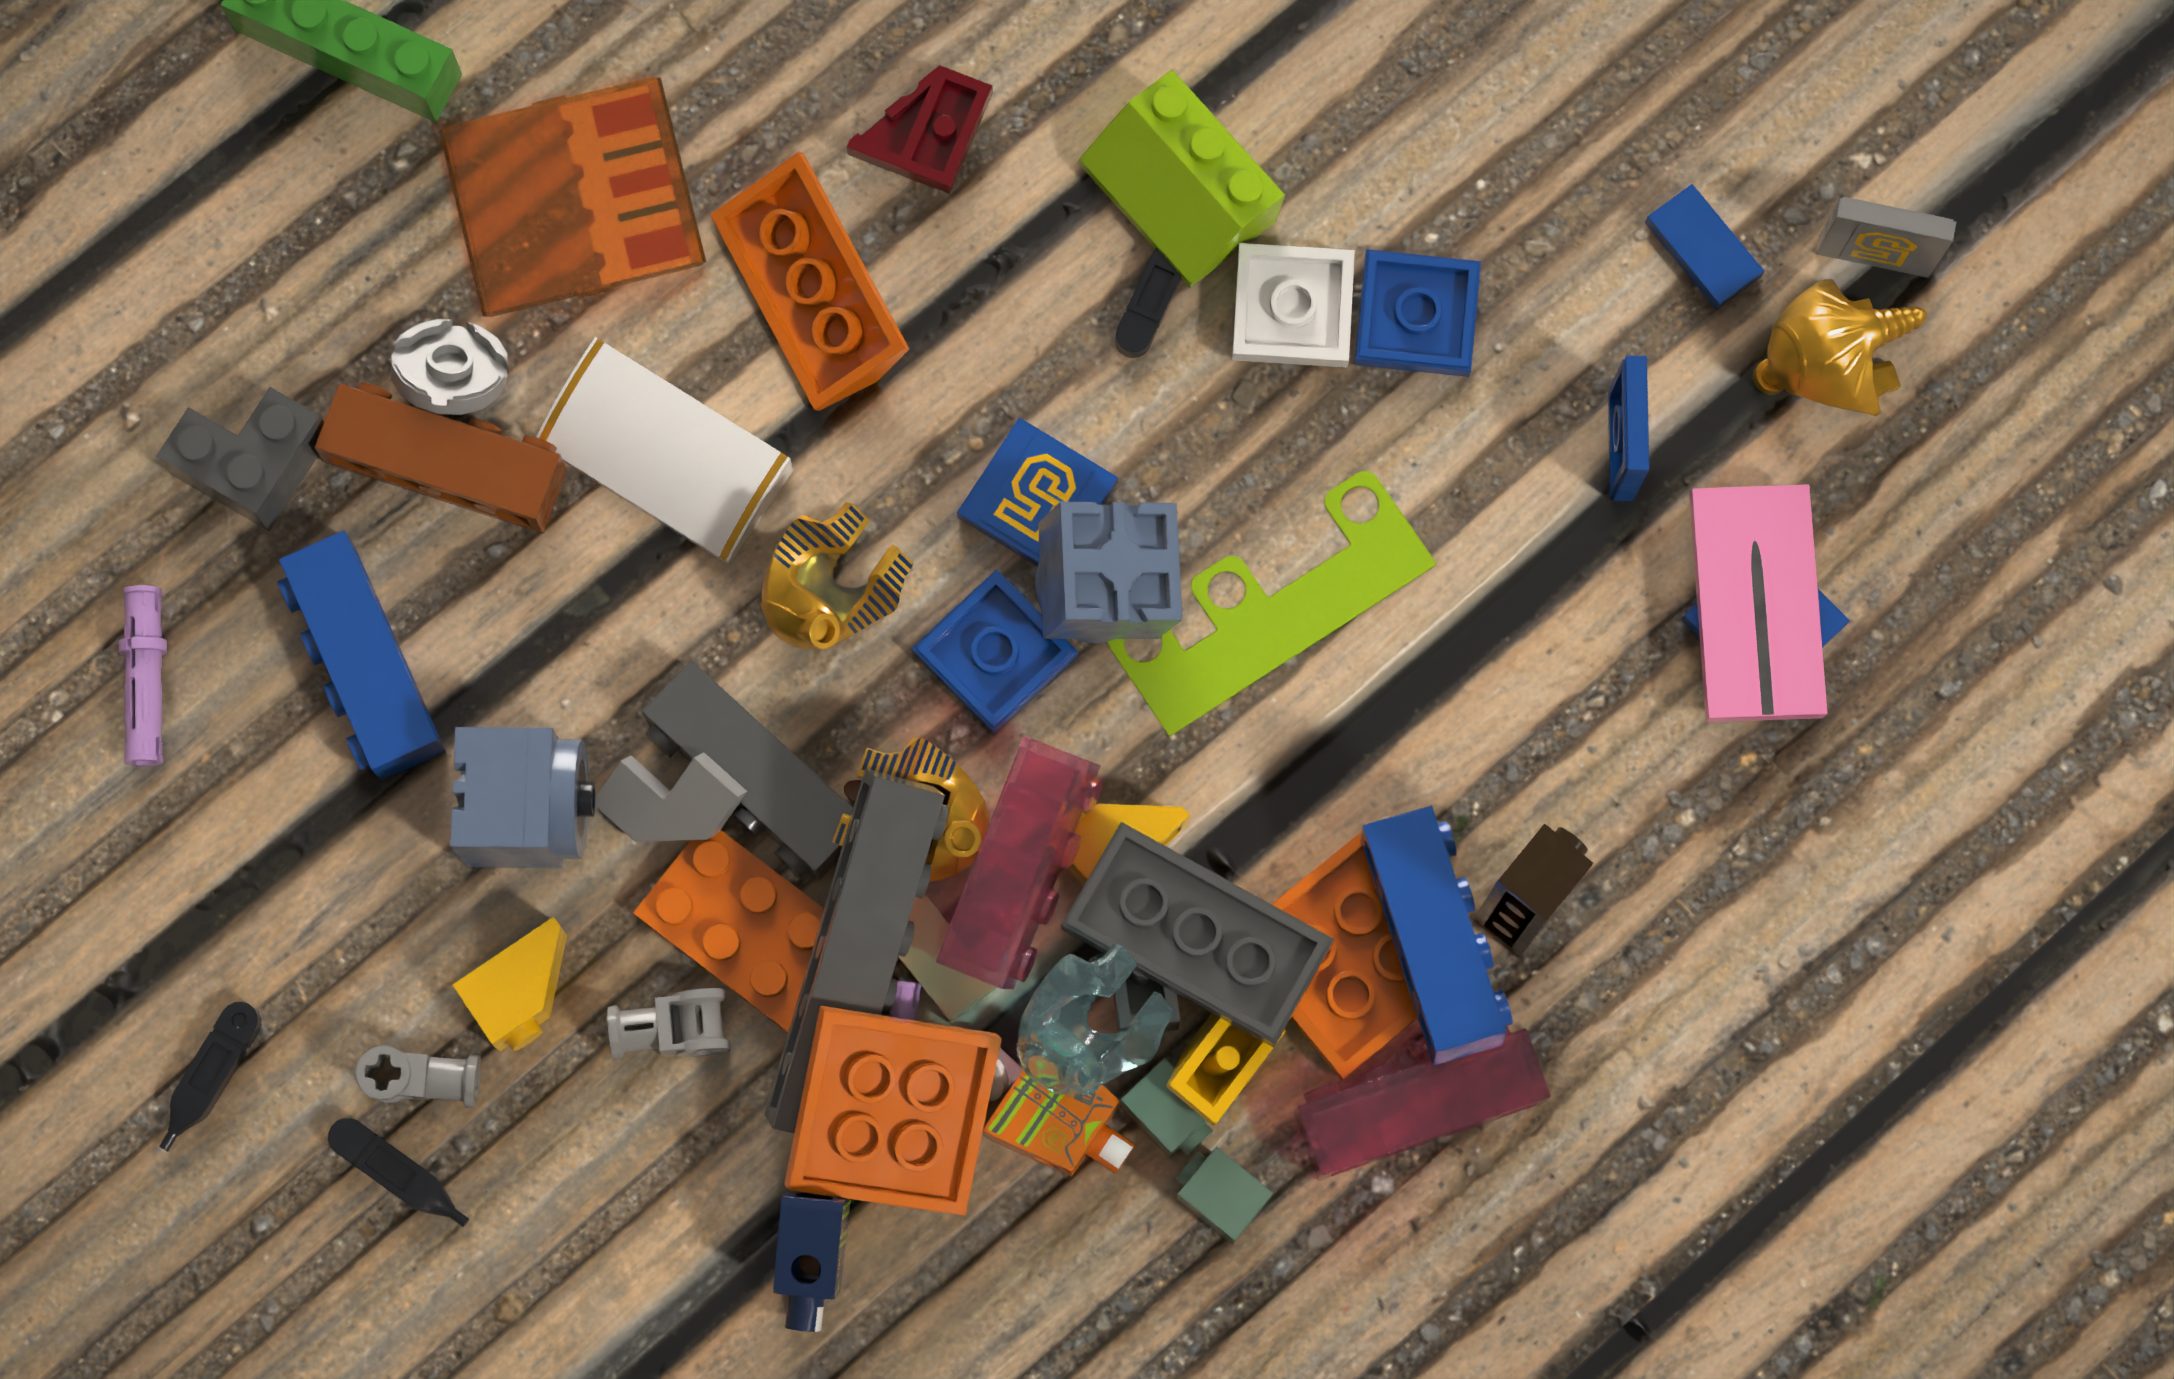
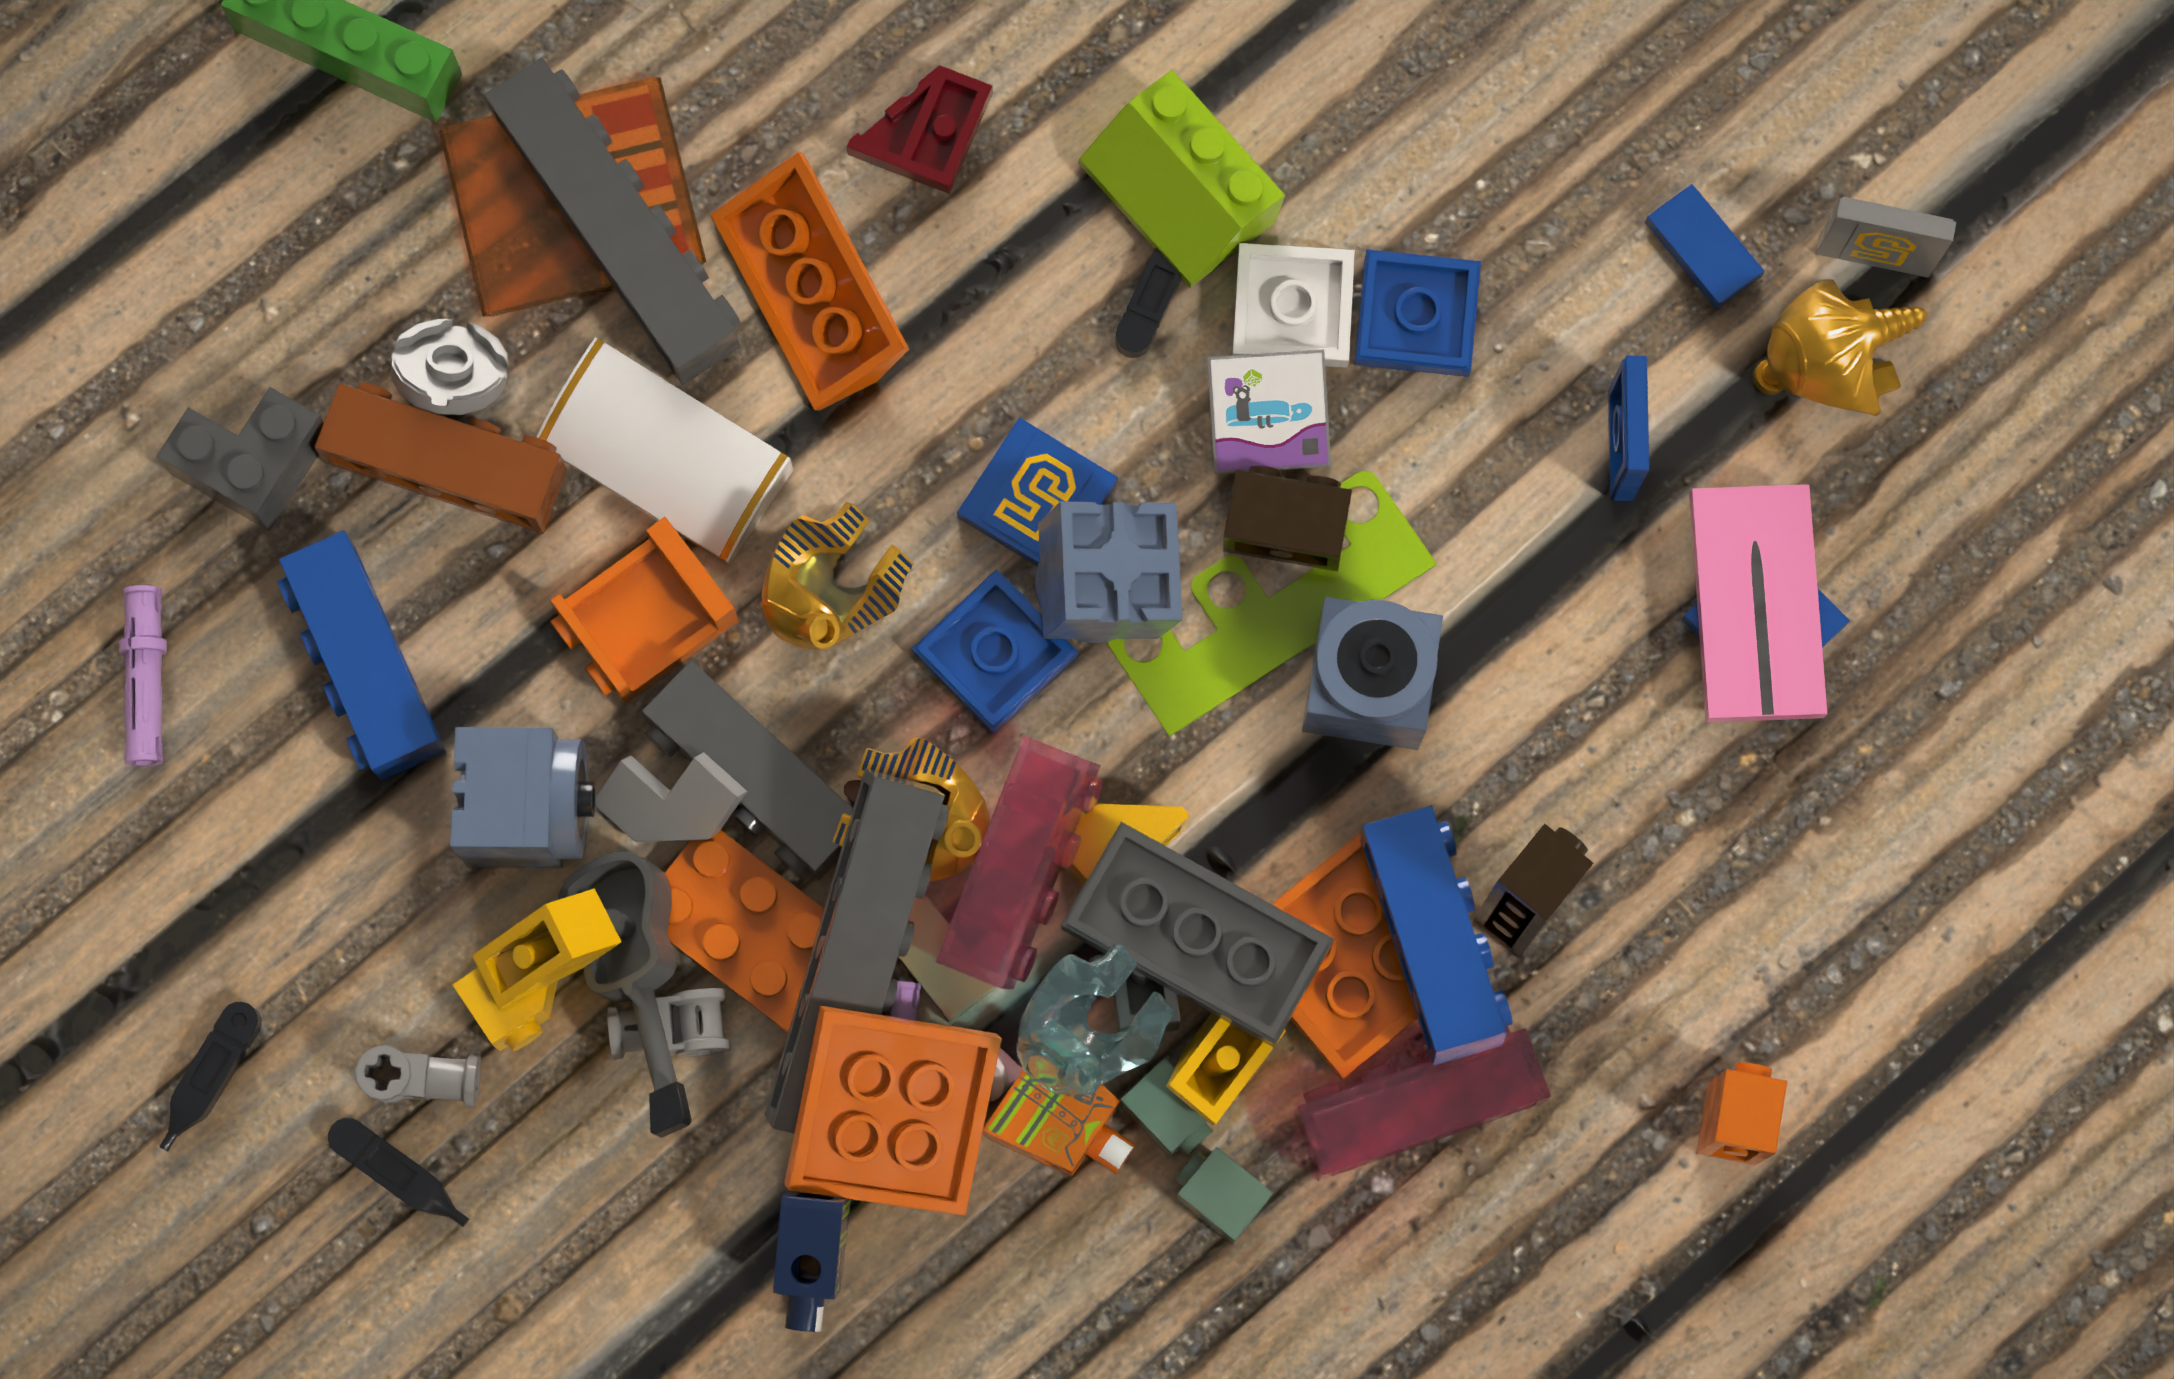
none -> yellow slope [472,888,621,1009]
none -> dark grey brick [484,57,741,386]
none -> orange panel [550,517,739,704]
none -> dark grey piece [557,851,692,1138]
none -> tile [1207,349,1331,474]
none -> dark brown brick [1223,466,1352,572]
none -> sand blue piece [1302,597,1443,750]
none -> orange brick [1696,1062,1787,1165]

